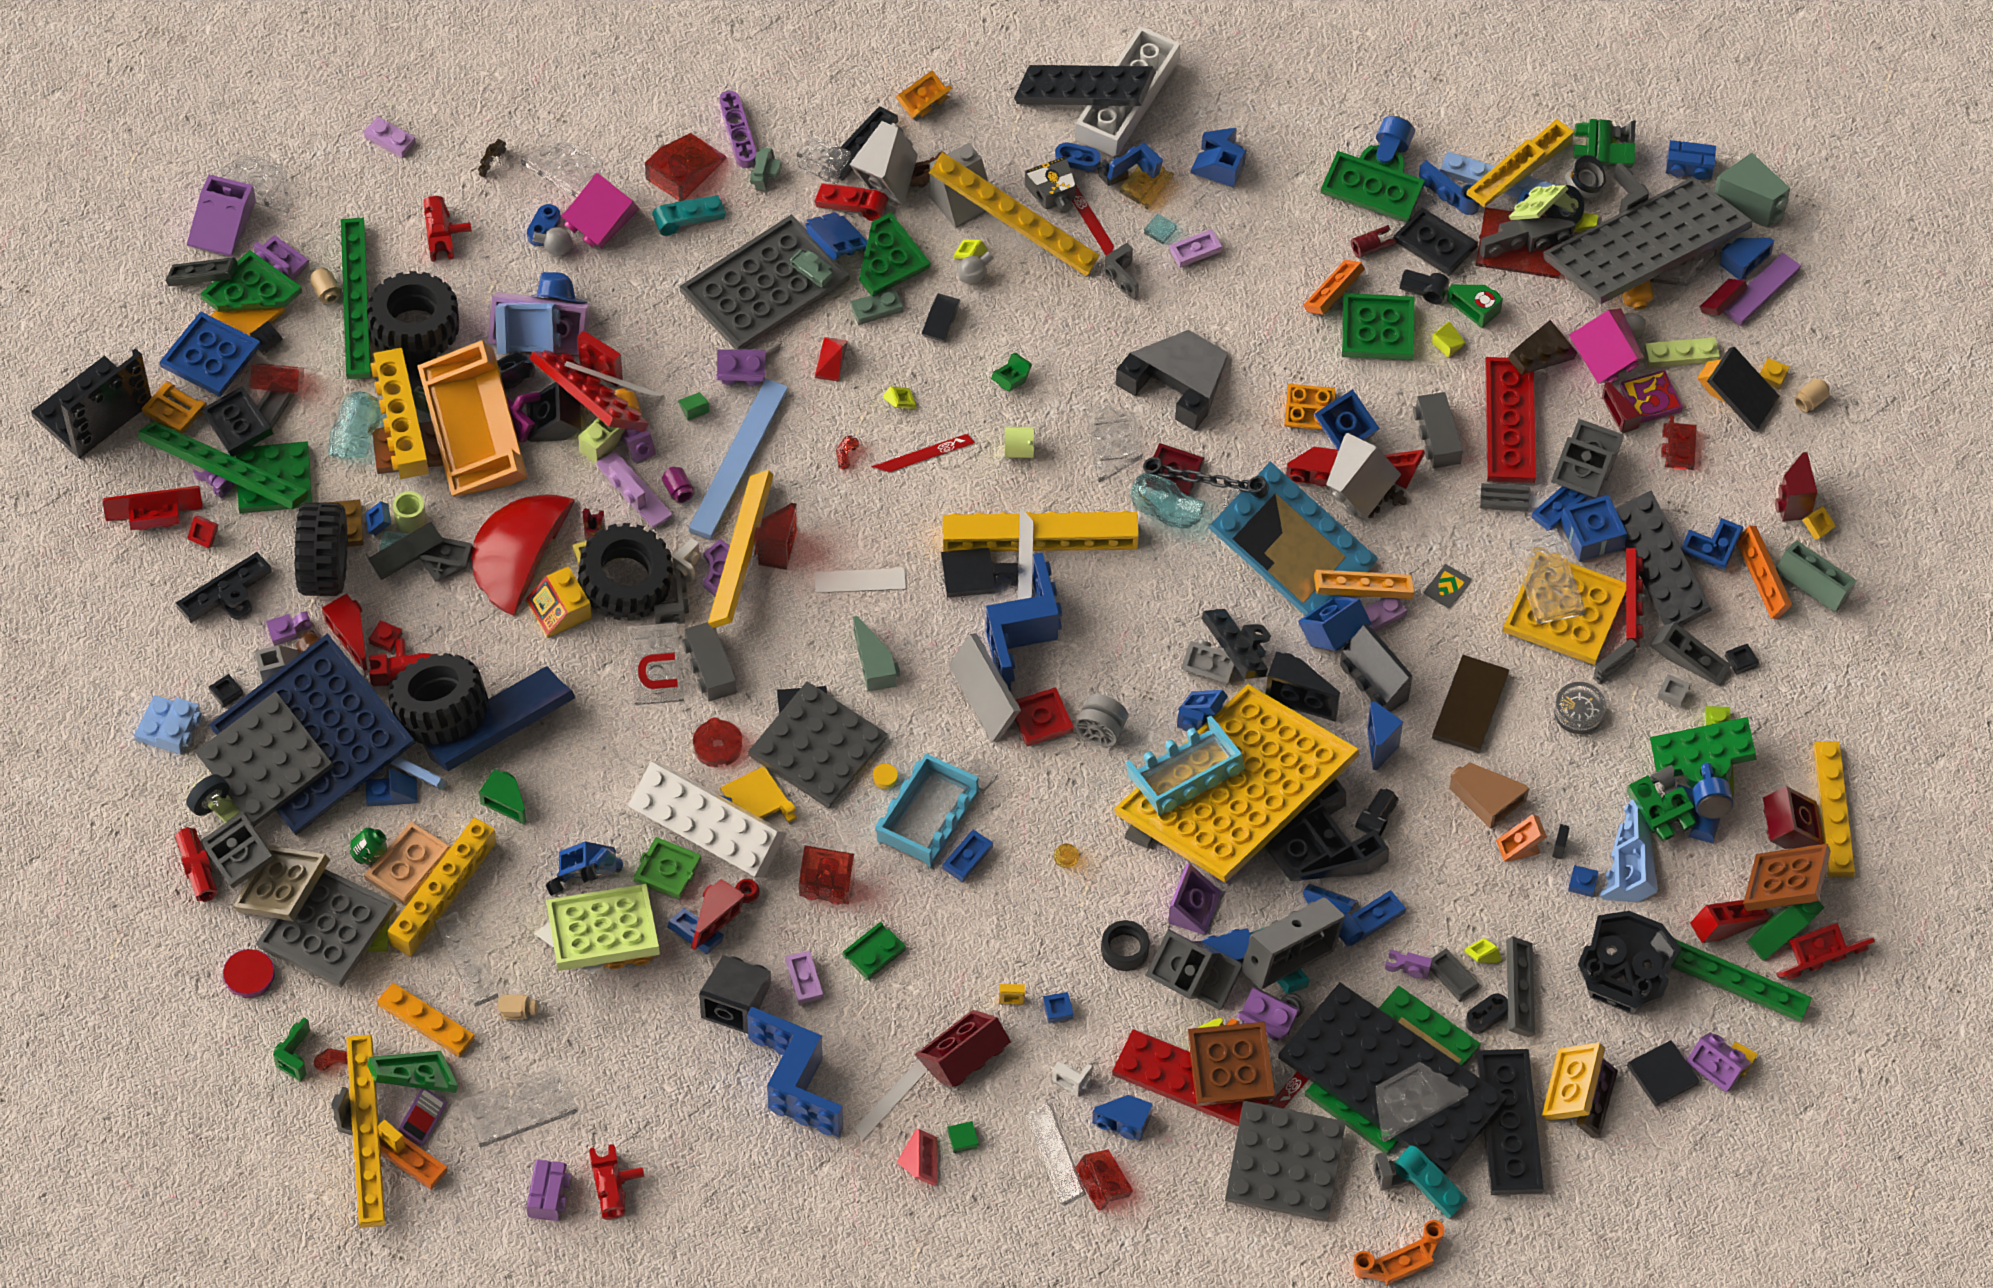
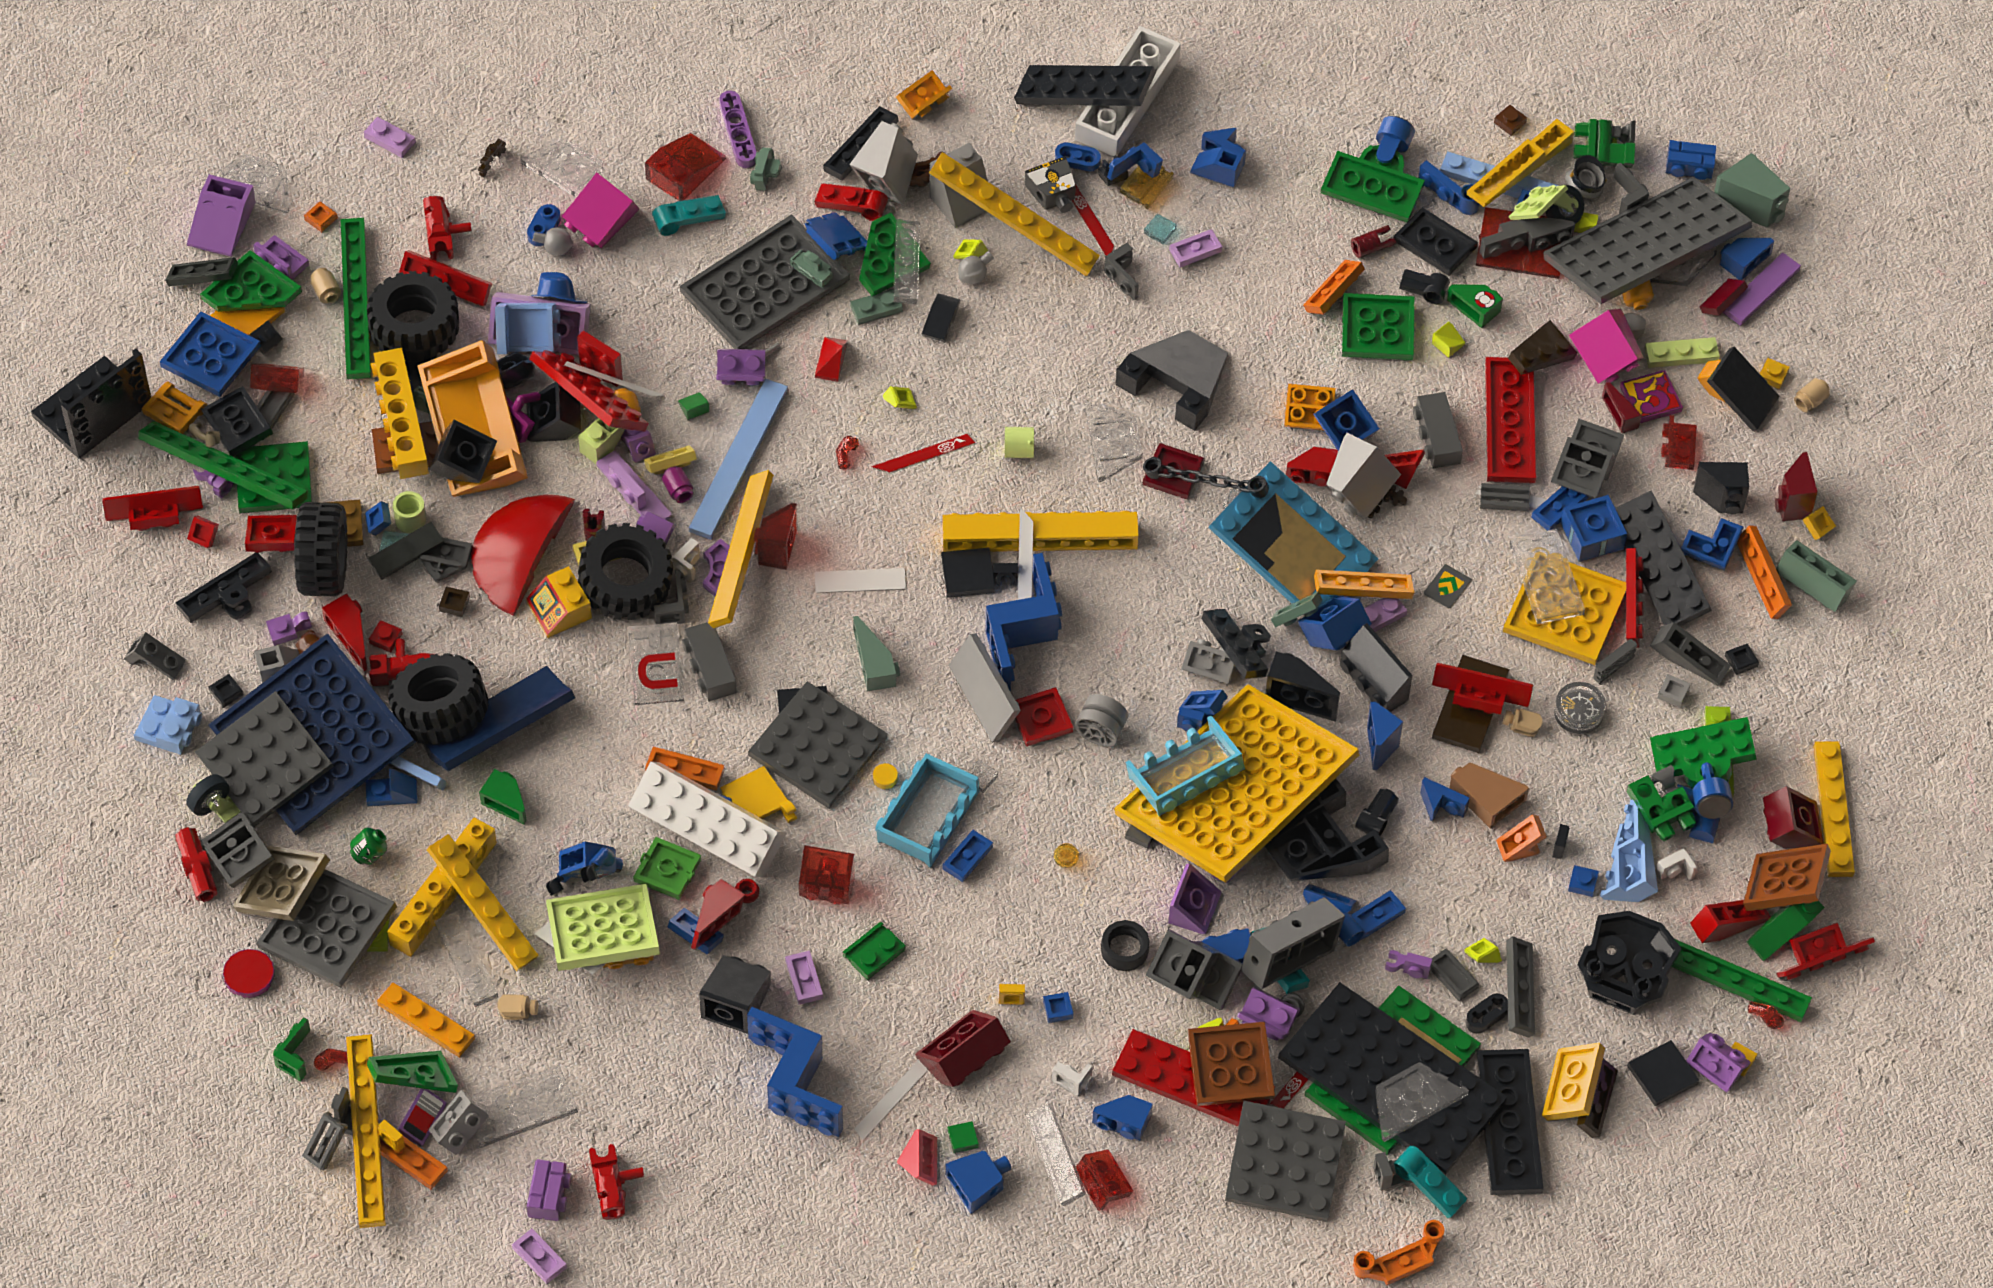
clear light blue hair [328,391,381,459] -> none
light nougat tile [364,821,451,905] -> none
clear red plate [693,717,742,767] -> none
clear bracket [797,134,851,185] -> none
green bracket [991,352,1032,392] -> none
clear light blue hair [1130,473,1205,529] -> none
none -> dark grey bracket [124,632,185,679]
none -> dark tan piece [189,422,220,447]
none -> red plate [245,515,297,553]
none -> dark grey tile [302,1111,348,1170]
none -> orange tile [304,201,338,233]
none -> red plate [399,250,493,306]
none -> yellow plate [427,834,539,972]
none -> black slope [428,420,497,483]
none -> light grey bracket [429,1090,489,1155]
none -> dark brown plate [439,587,470,617]
none -> lavender plate [512,1229,567,1284]
none -> medium lavender brick [636,511,676,545]
none -> light yellow plate [644,445,697,474]
none -> orange plate [645,746,725,791]
none -> clear plate [893,219,920,304]
none -> blue torso [945,1151,1012,1214]
none -> sand green plate [1271,592,1323,628]
none -> blue slope [1420,777,1470,822]
none -> red bracket [1432,663,1533,715]
none -> reddish brown plate [1494,105,1527,136]
none -> tan arm [1503,709,1542,737]
none -> white bracket [1656,848,1697,881]
none -> black slope [1693,462,1750,515]
none -> clear red arm [1748,1001,1784,1029]

